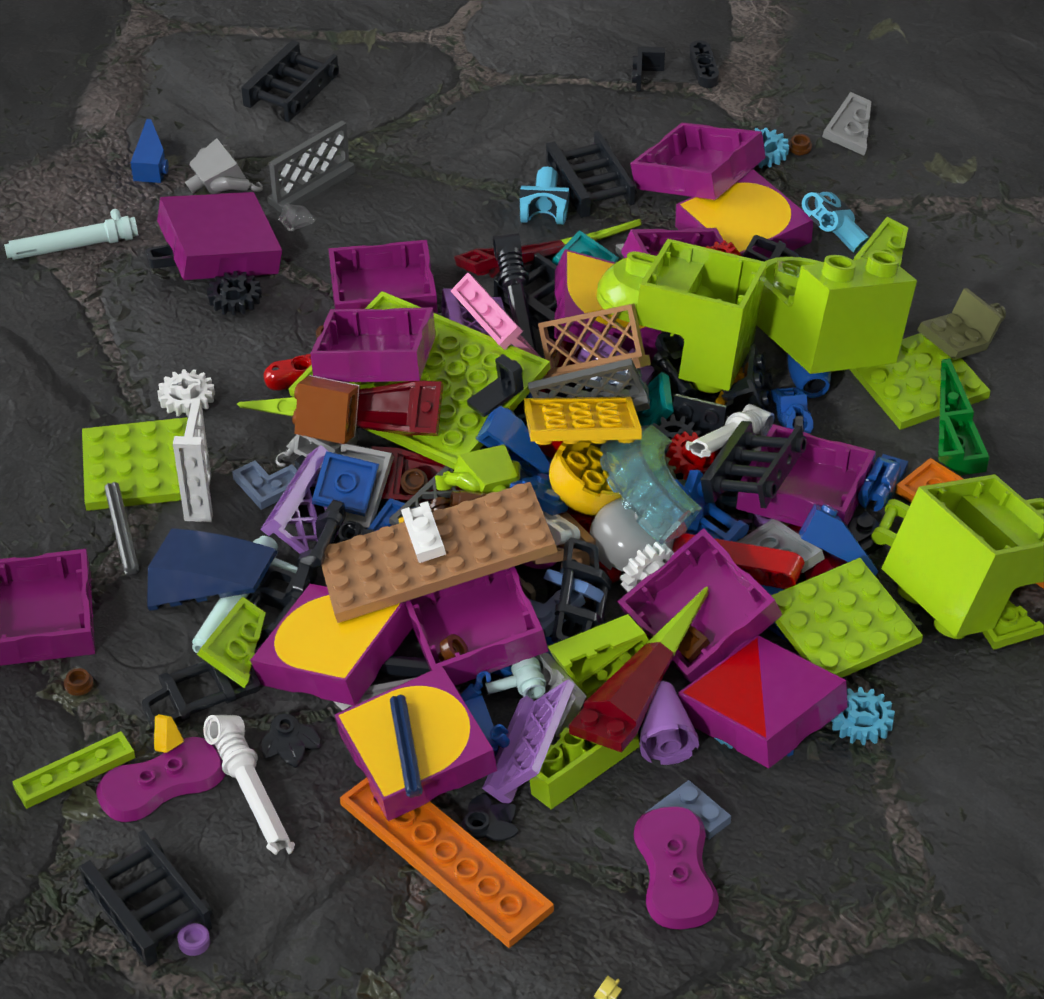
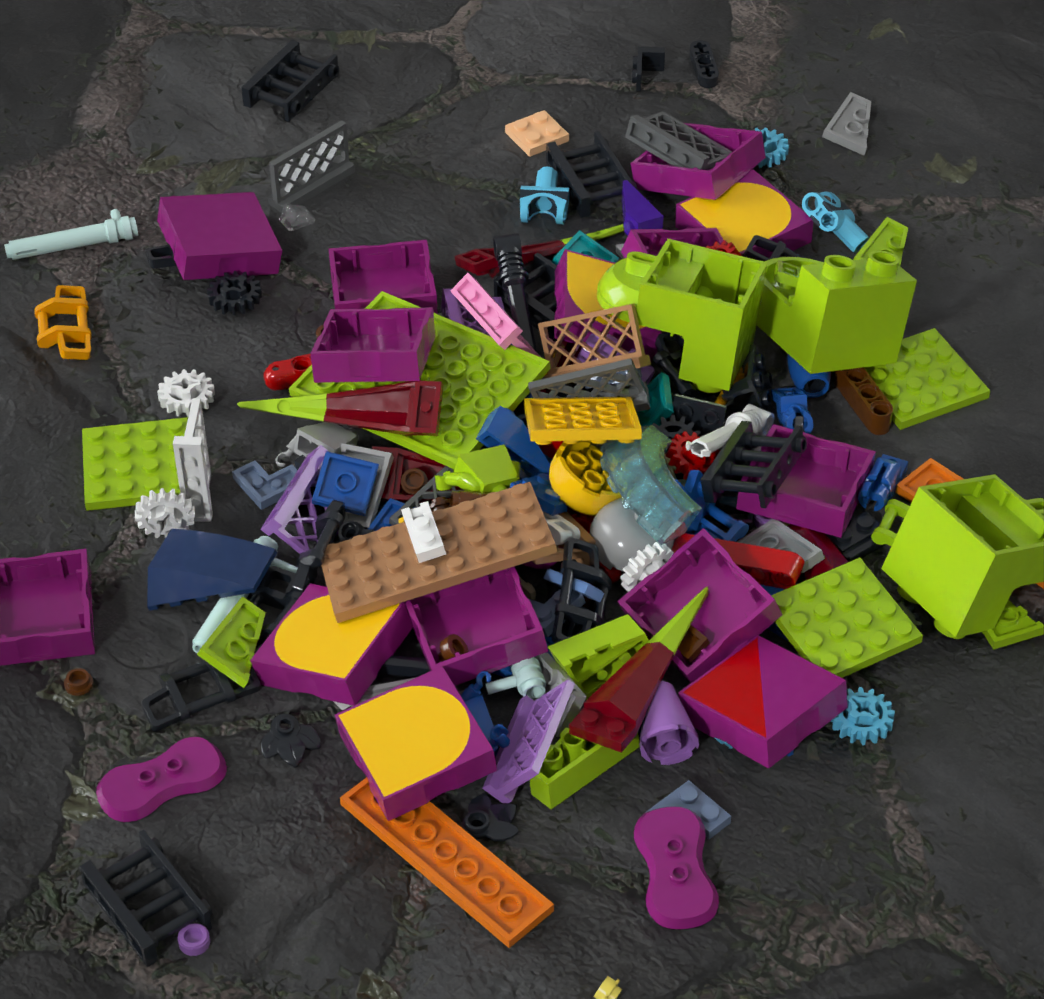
lime plate [12,731,135,809] -> none
dark grey axle [104,482,139,576] -> none
blue slope [130,119,169,183] -> none
yellow slope [154,714,184,753] -> none
light grey torso [185,138,263,194] -> none
white piece [204,715,295,855] -> none
dark orange piece [292,375,359,444] -> none
dark blue axle [390,694,423,798] -> none
black bracket [467,354,524,417] -> none
reddish brown plate [788,134,812,156] -> none
blue slope [799,504,878,576] -> none
olive plate [917,288,1006,360] -> none
green wedge [938,358,989,475] -> none
none -> light orange bar [34,285,92,360]
none -> white gear [135,488,195,538]
none -> light nougat plate [505,110,569,157]
none -> dark purple slope [622,180,663,235]
none -> dark grey fence [625,112,732,170]
none -> reddish brown beam [831,367,893,435]

